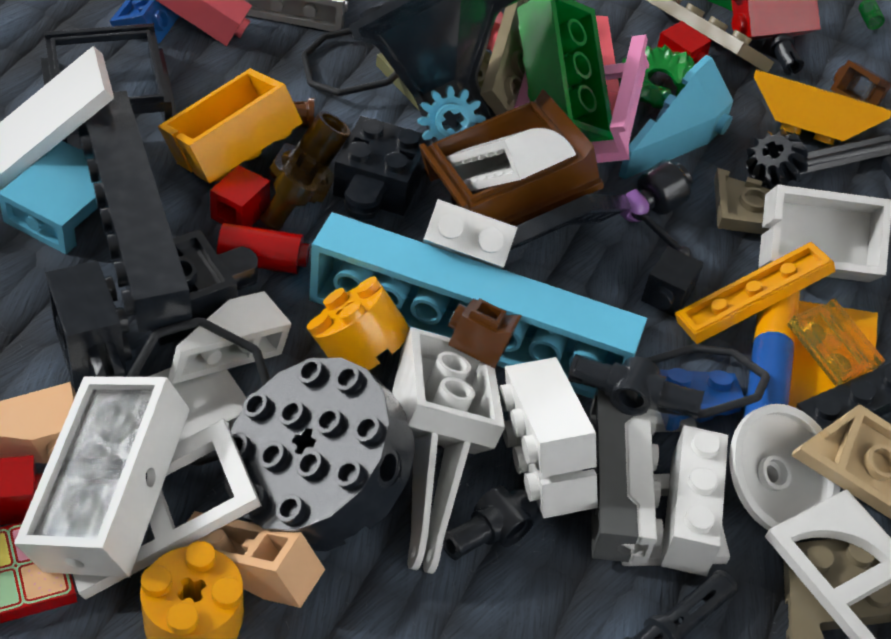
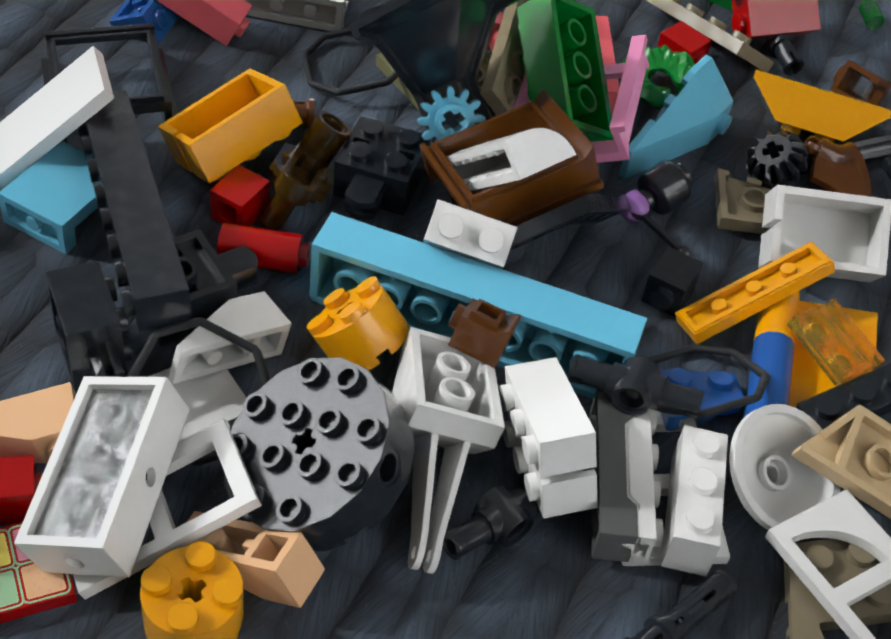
none -> reddish brown arm [804,136,871,197]

